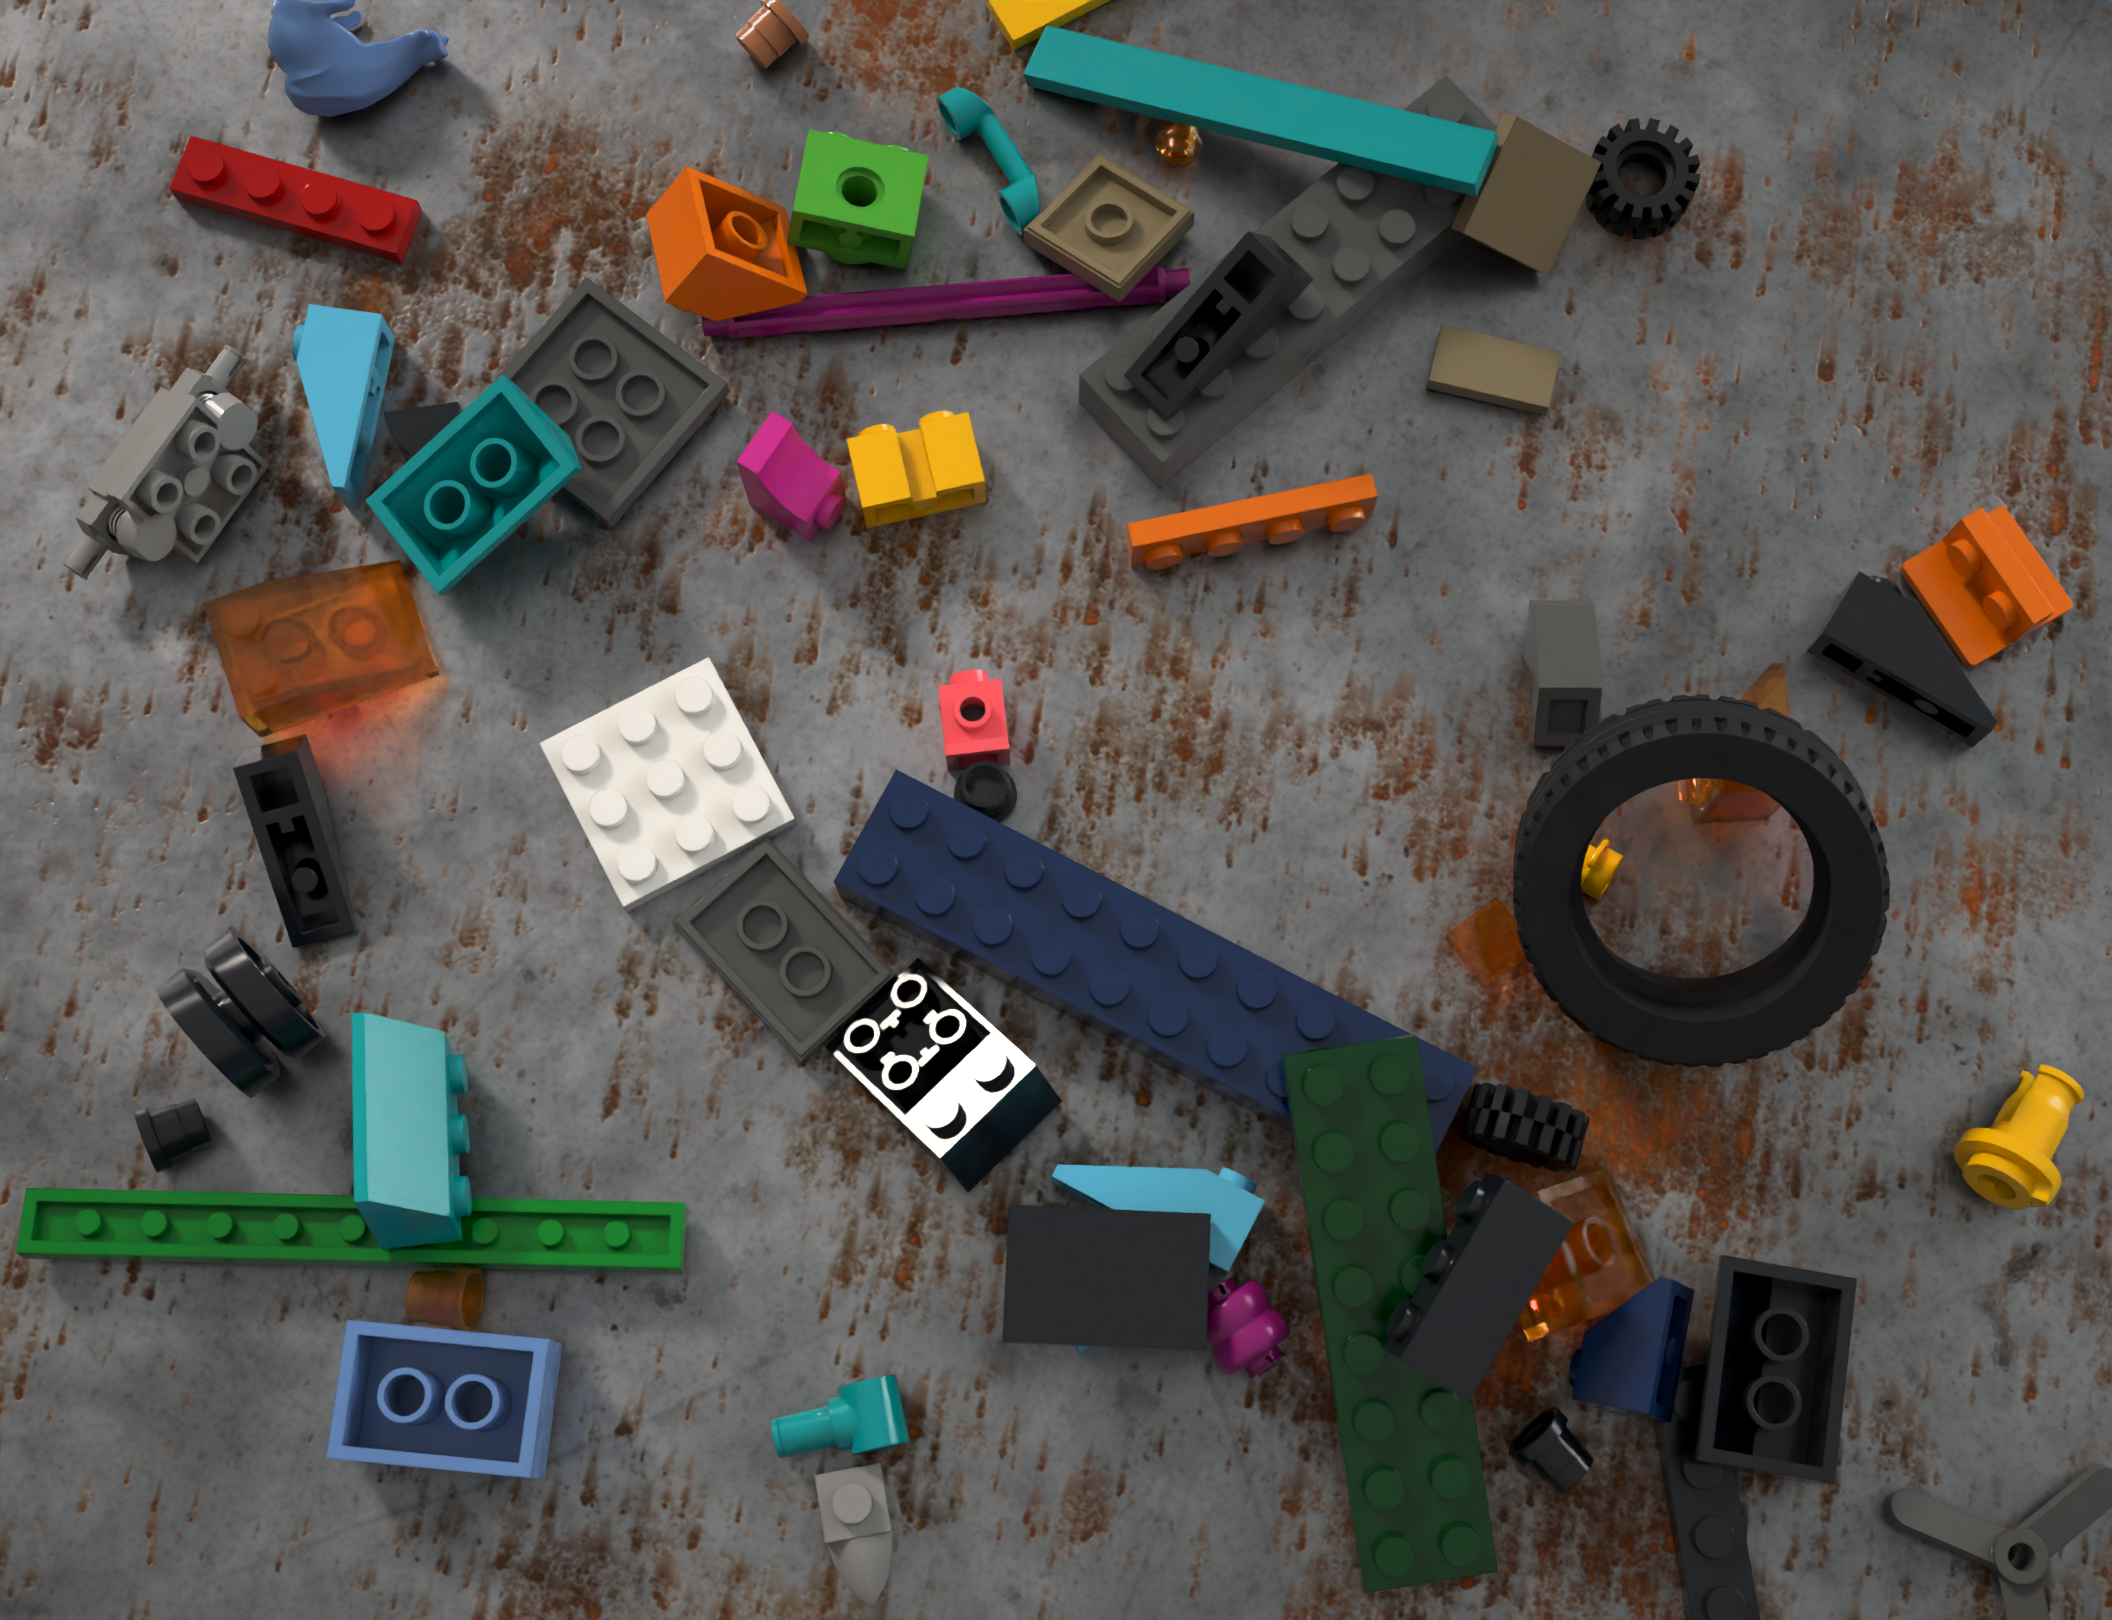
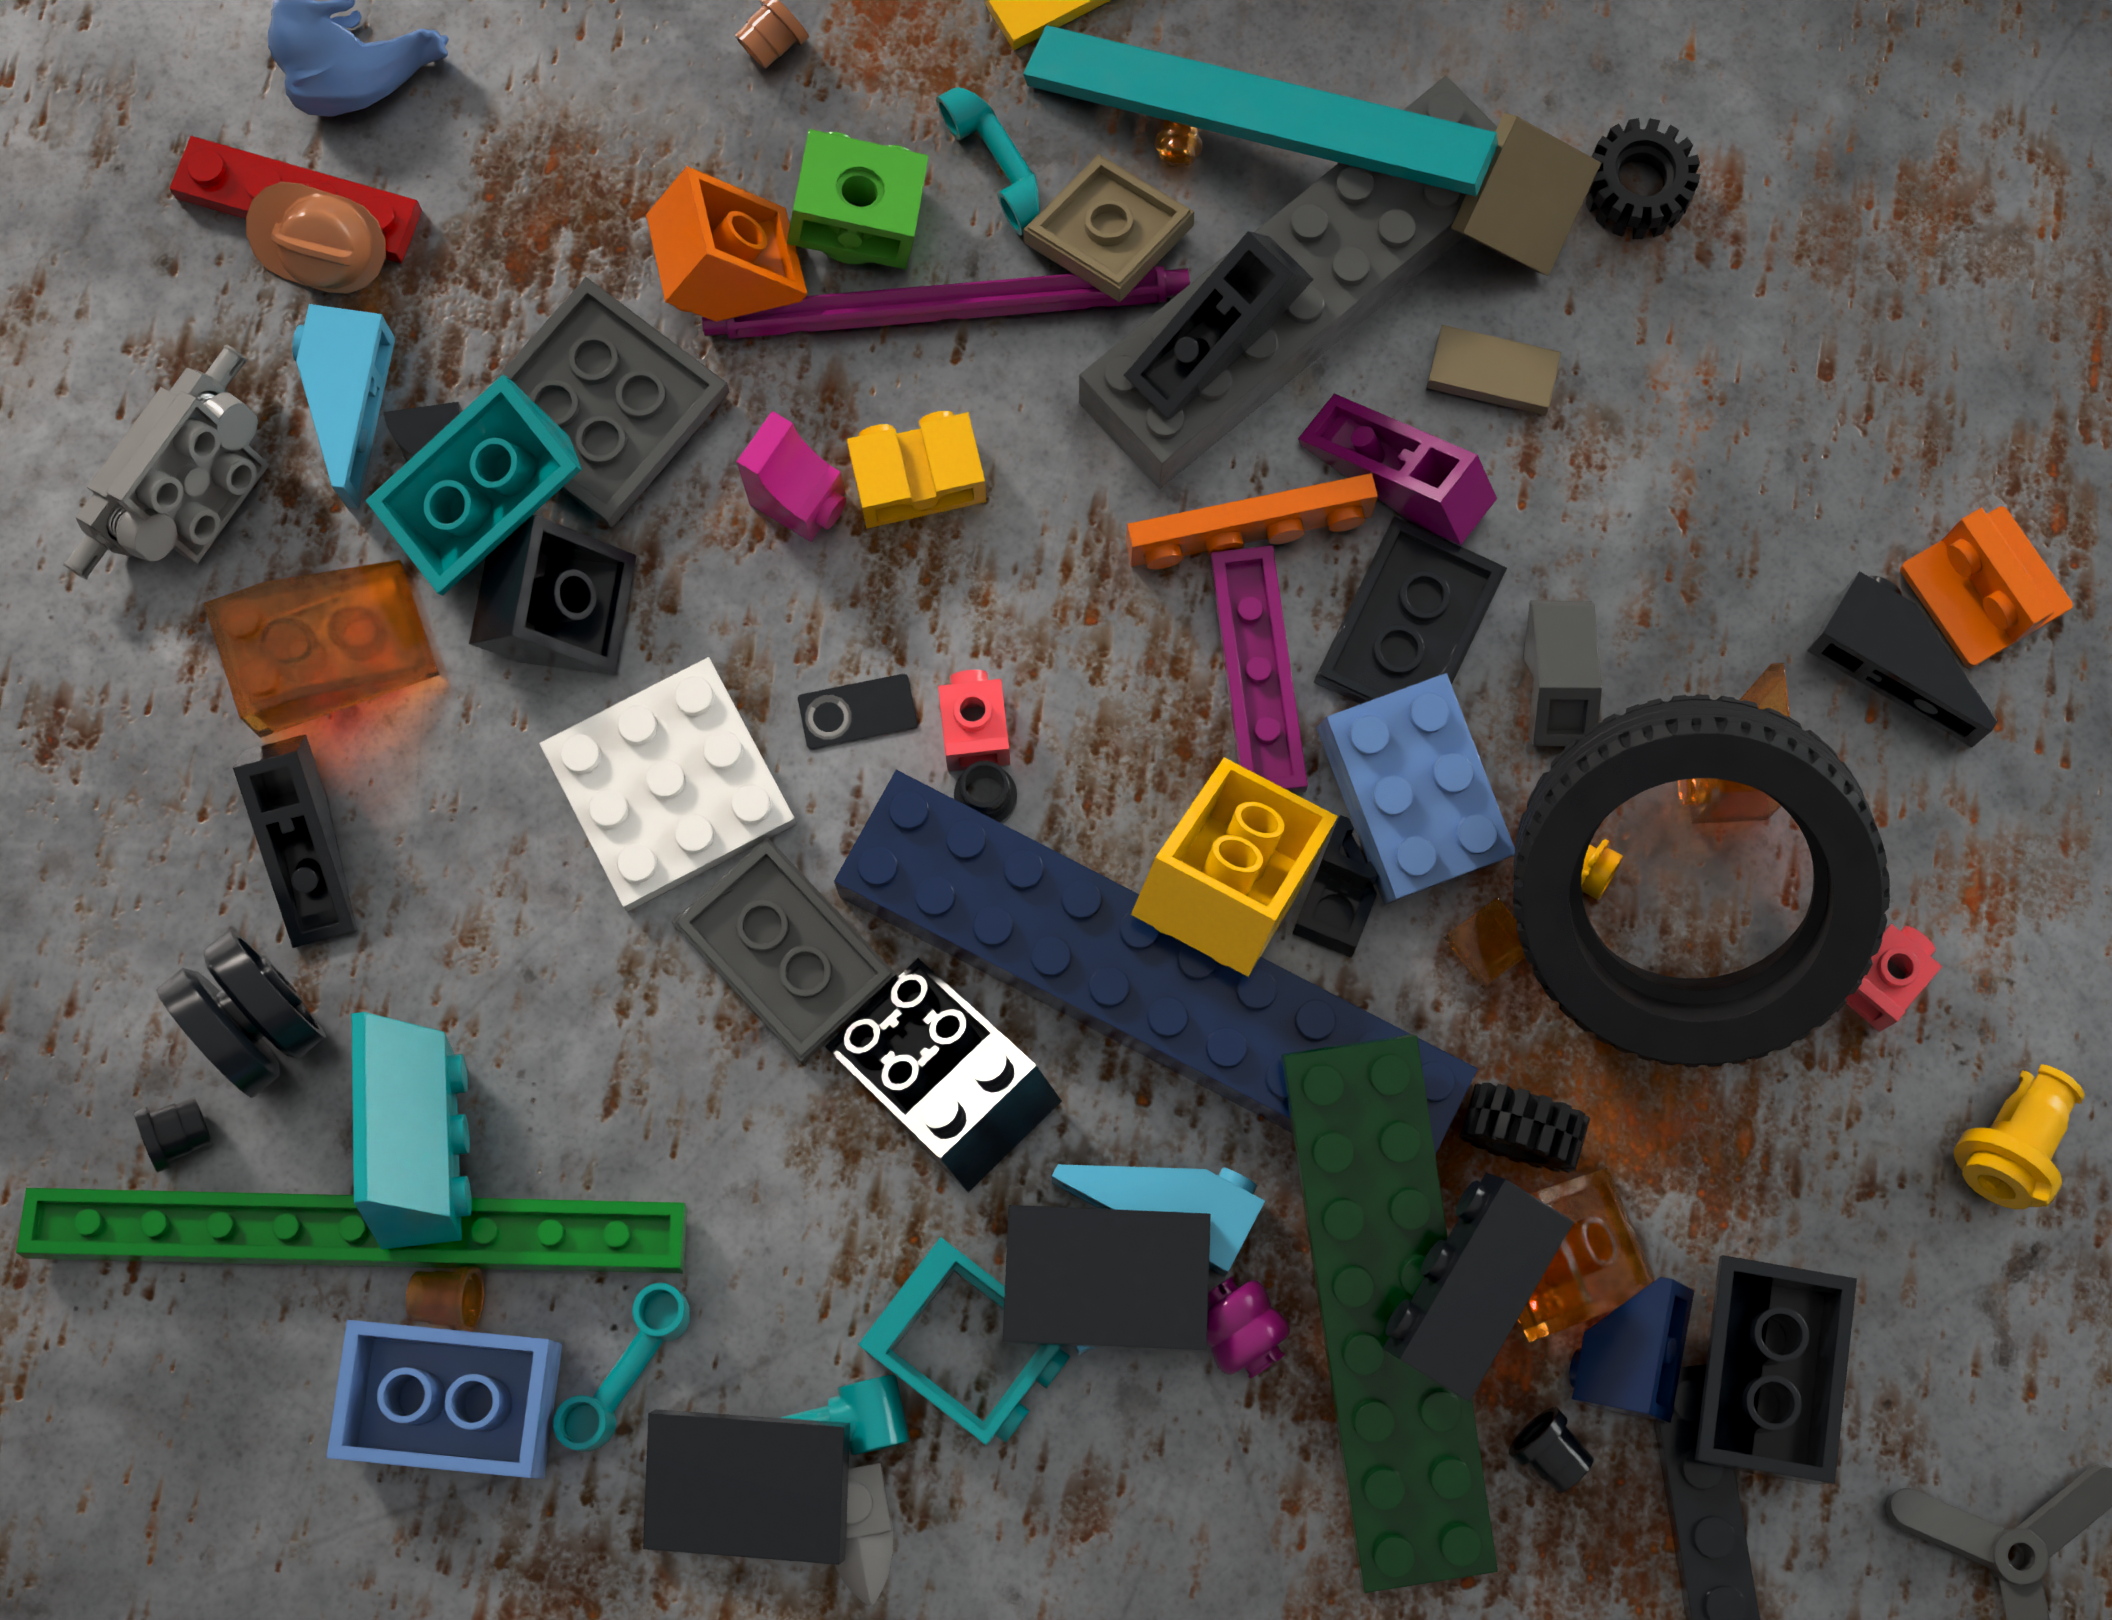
none -> nougat piece [246,182,386,294]
none -> black slope [469,515,637,674]
none -> teal bar [553,1283,690,1452]
none -> black tile [643,1409,850,1565]
none -> black sticker [798,674,918,749]
none -> teal window [858,1237,1071,1447]
none -> yellow brick [1131,757,1338,977]
none -> magenta plate [1210,545,1308,794]
none -> black slope [1292,815,1378,958]
none -> magenta slope [1298,393,1497,545]
none -> black tile [1314,516,1507,704]
none -> medium blue brick [1316,673,1515,905]
none -> coral brick [1846,924,1943,1032]

